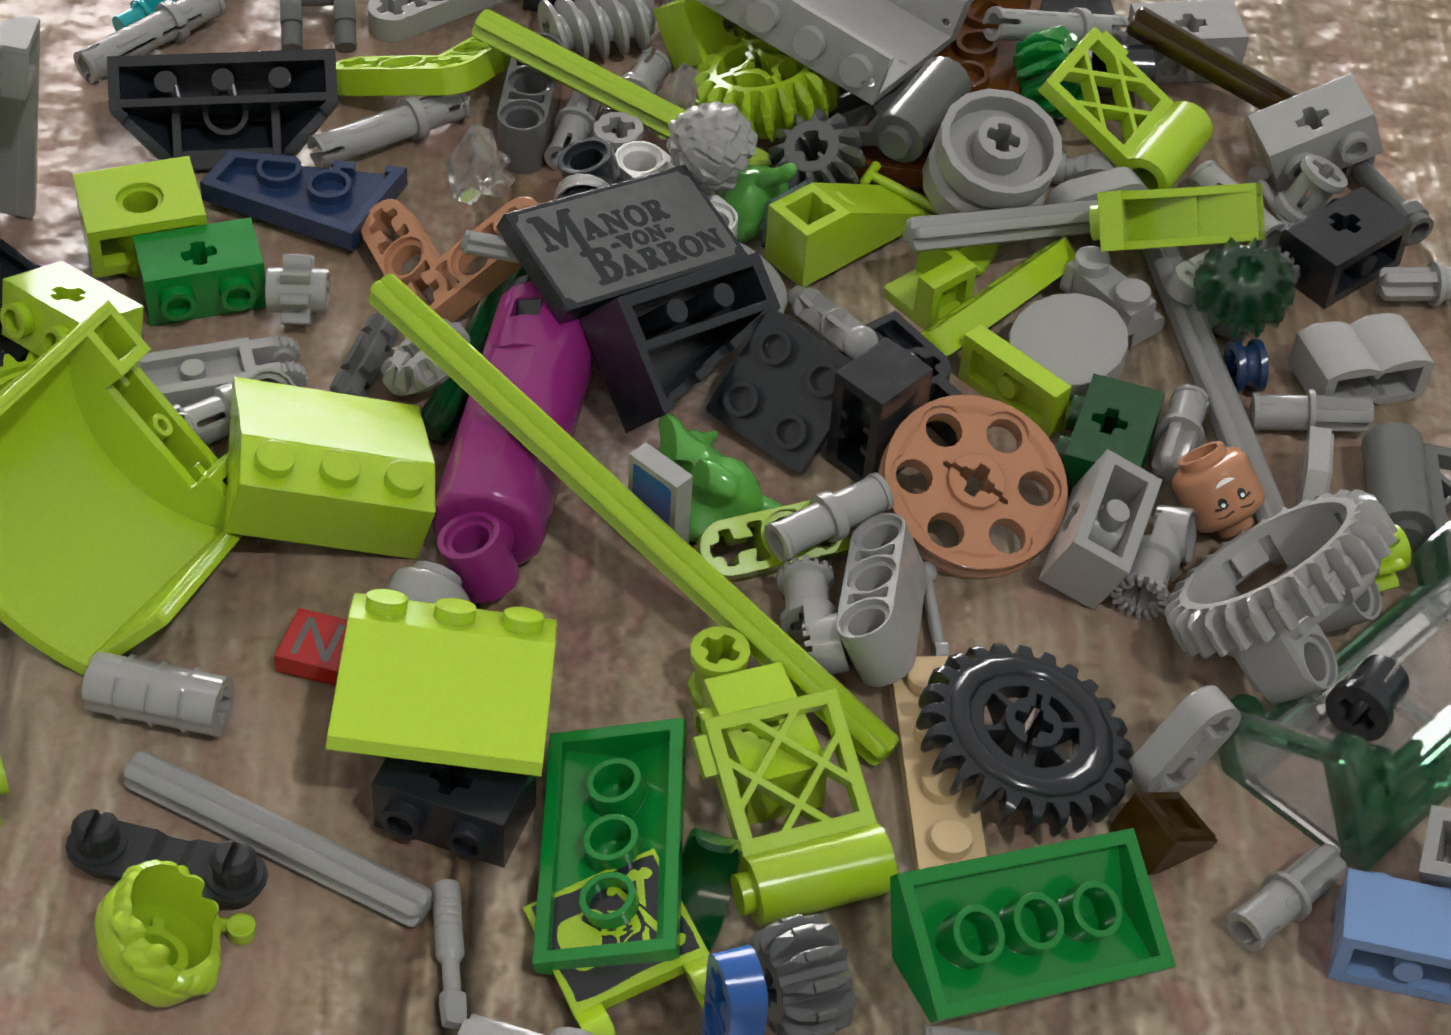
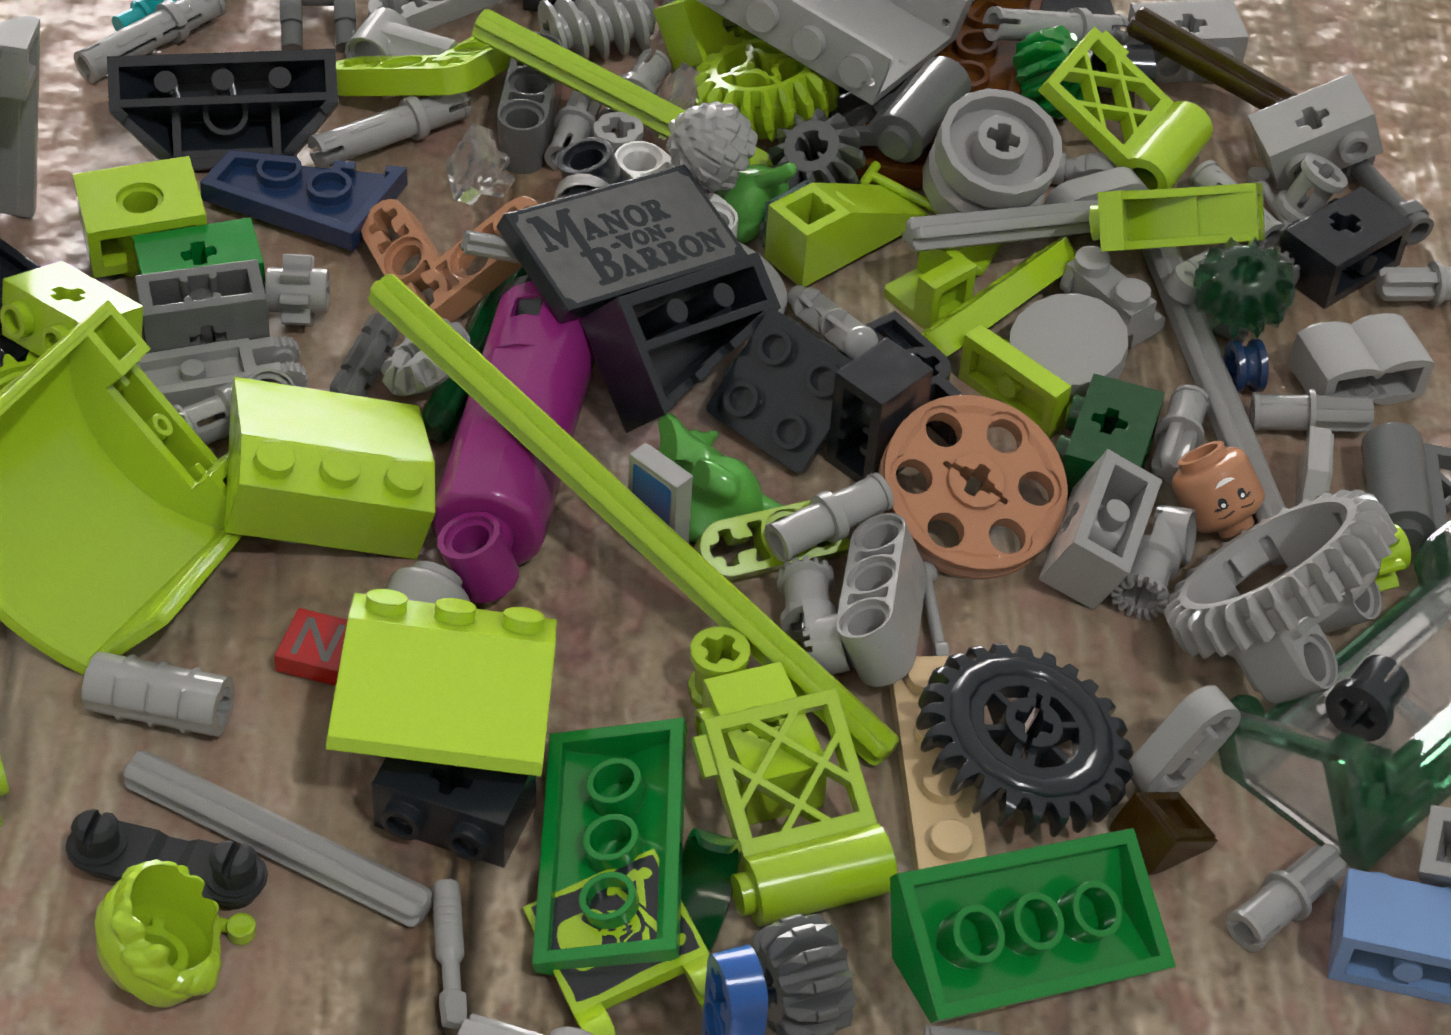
none -> dark grey brick [135,259,270,353]
none -> light grey piece [345,8,459,58]

